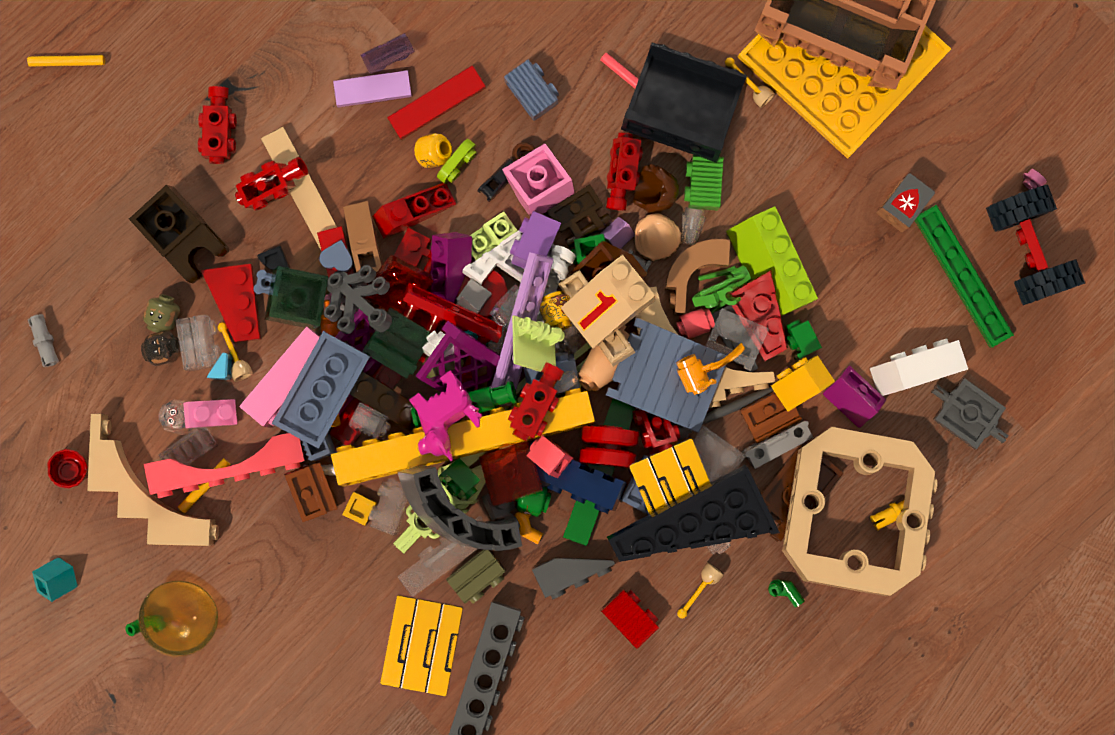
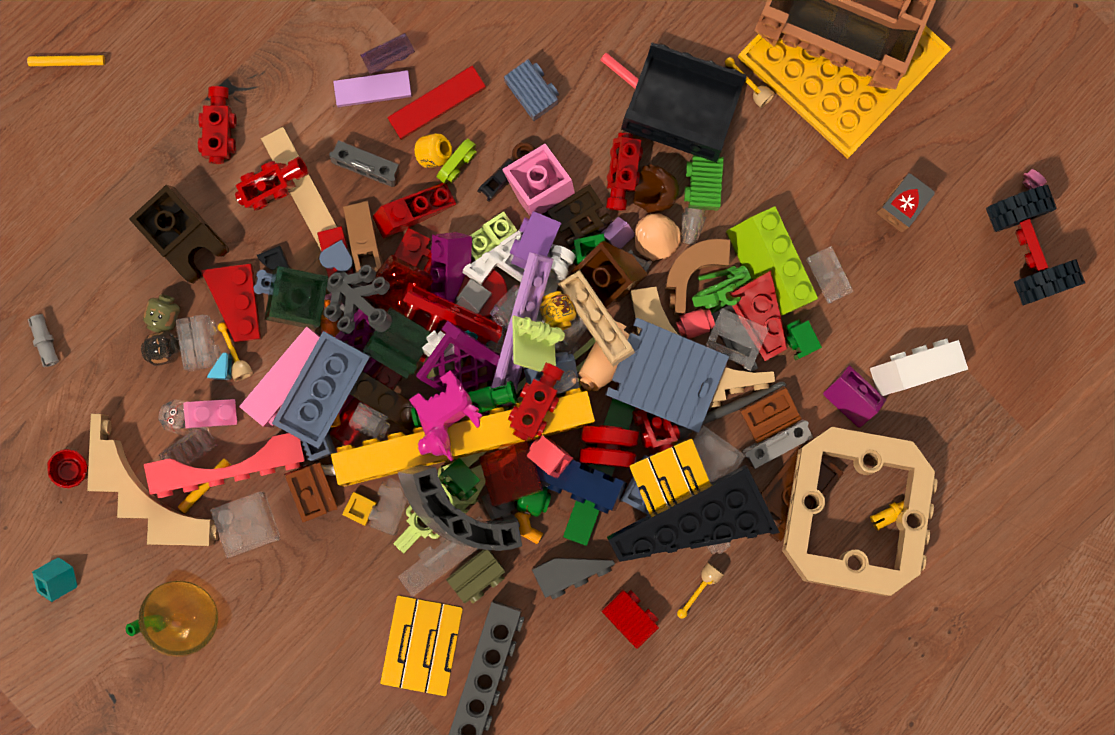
tan slope [561,255,655,349] -> none
light orange plant [676,343,745,395] -> none
green arm [768,579,805,607] -> none
yellow brick [771,355,835,411] -> none
green tile [914,205,1014,348] -> none
dark grey plate [931,378,1009,449] -> none
none -> clear brick [210,492,281,558]
none -> dark grey piece [329,140,400,187]
none -> clear hinge [806,246,854,304]

